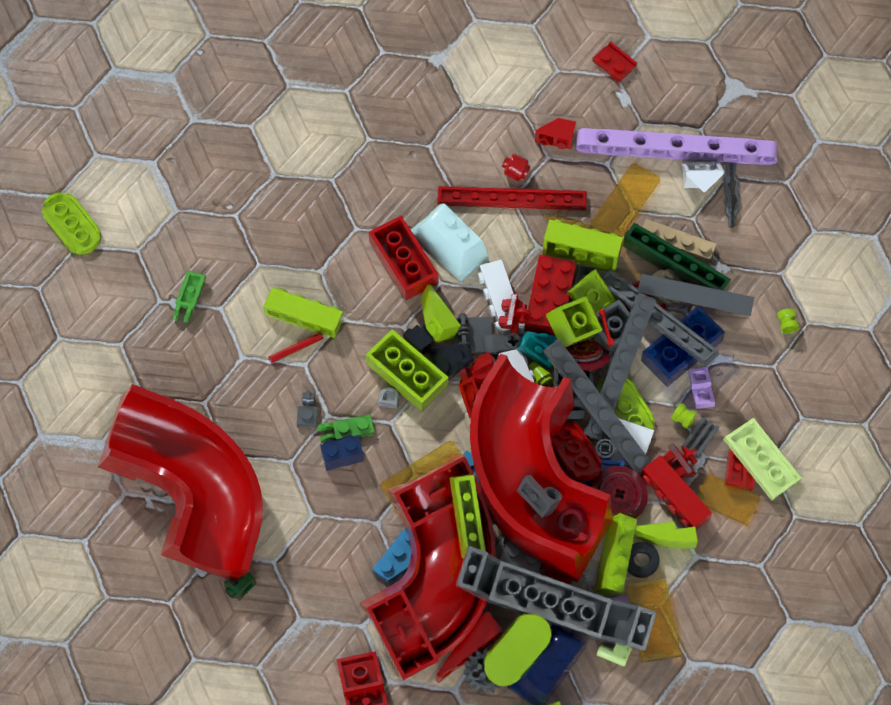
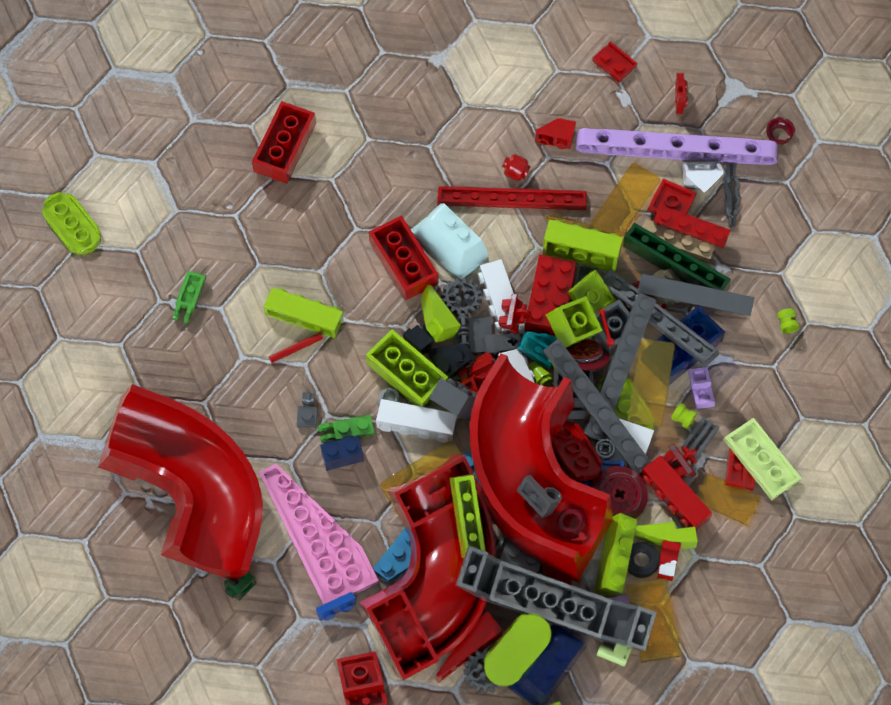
none -> red brick [252,101,316,184]
none -> bright pink wing [259,464,379,604]
none -> blue plate [316,592,356,621]
none -> white brick [376,399,457,443]
none -> dark grey brick [429,378,477,421]
none -> dark grey gear [441,278,482,317]
none -> clear yellow piece [628,339,675,427]
none -> red plate [647,178,697,215]
none -> red plate [653,205,731,249]
none -> red leg [657,540,681,581]
none -> red wing [675,73,688,114]
none -> dark red piece [766,117,795,144]

